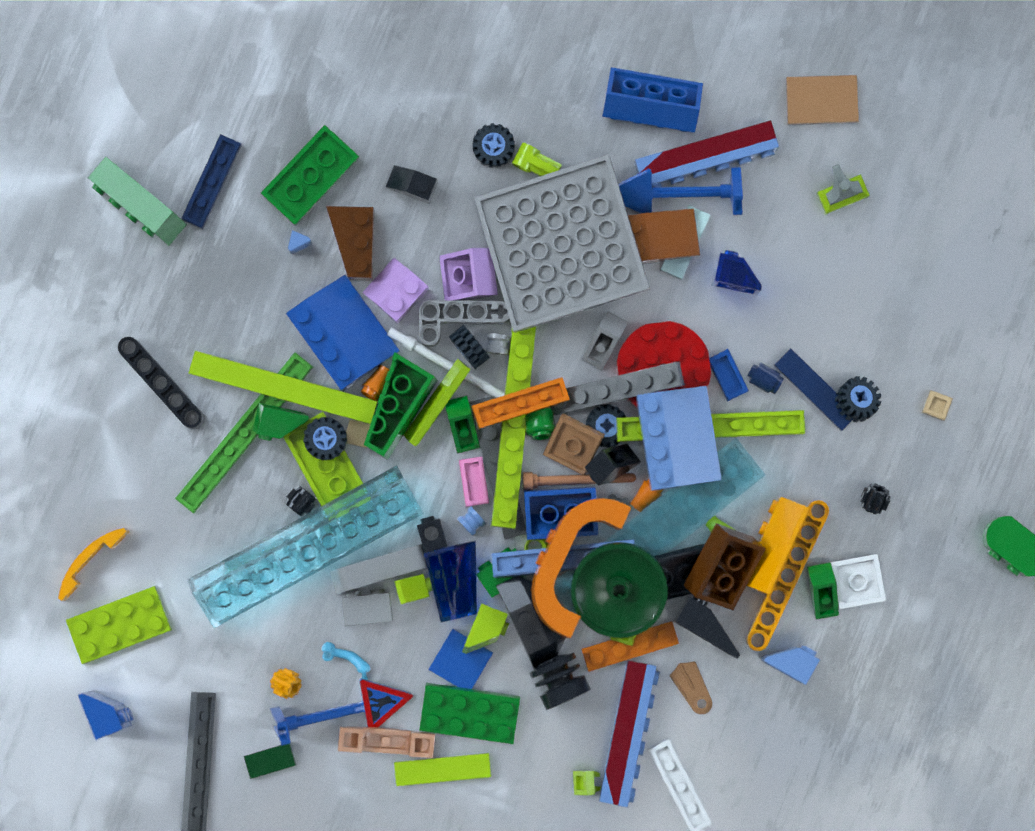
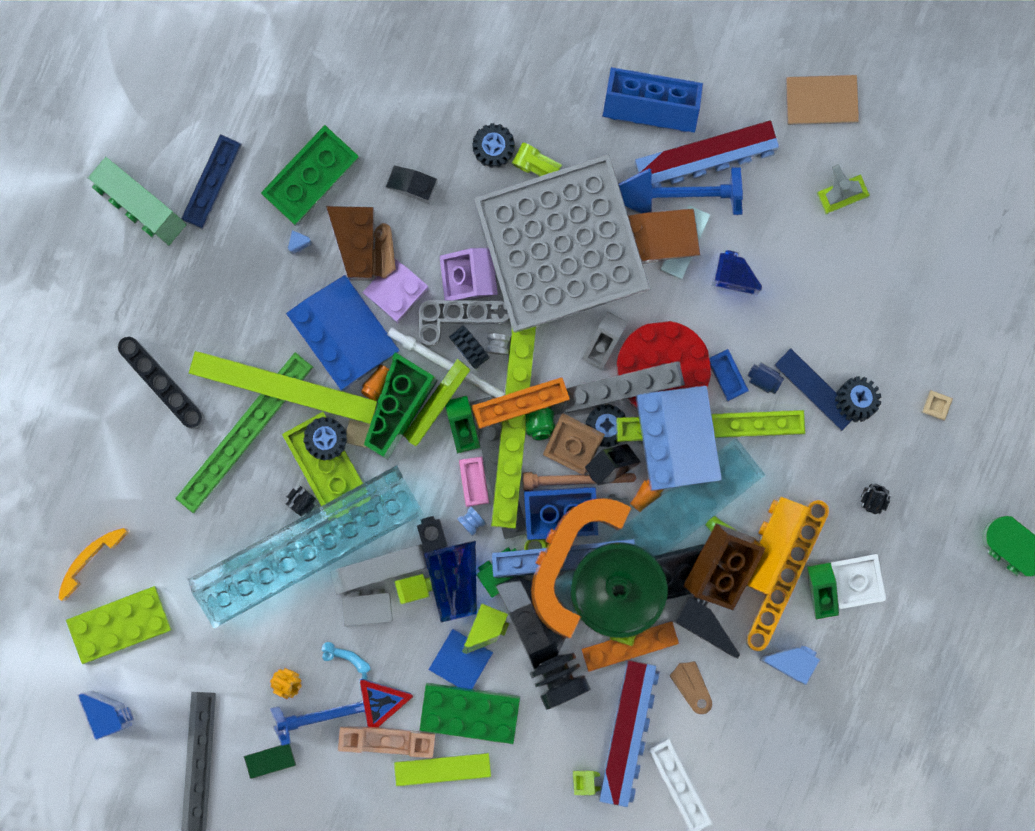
green slope [252,403,309,441] -> none
none -> medium nougat piece [373,223,396,278]

